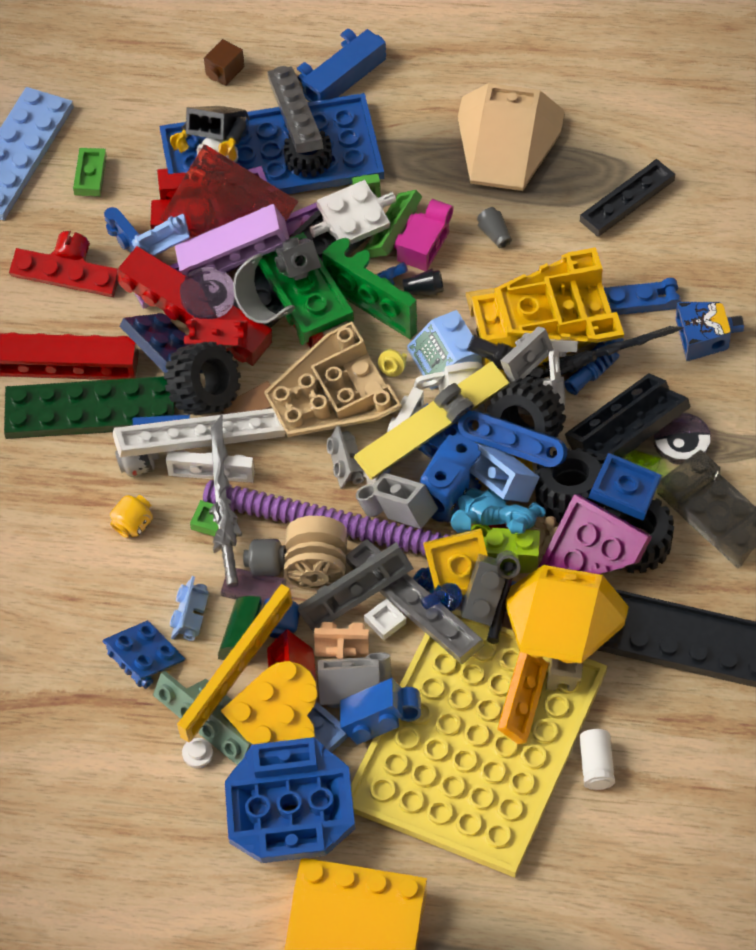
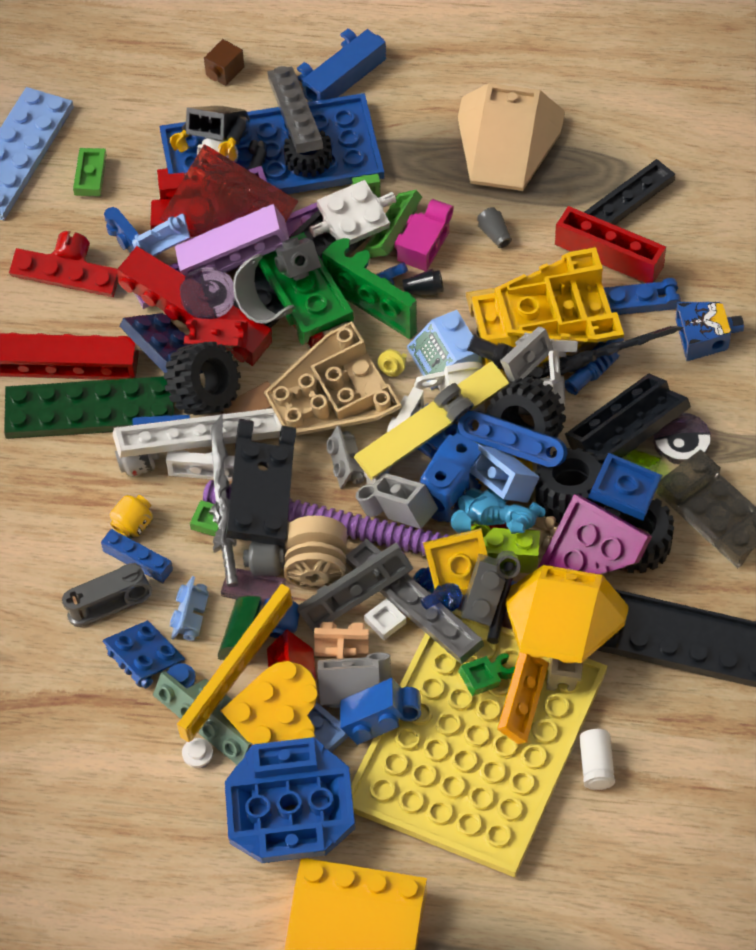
none -> dark grey piece [62,563,152,627]
none -> blue piece [101,529,173,584]
none -> blue plate [167,663,196,688]
none -> black hinge [226,419,296,546]
none -> black arm [247,140,267,170]
none -> green plate [458,653,515,696]
none -> red brick [555,206,667,283]

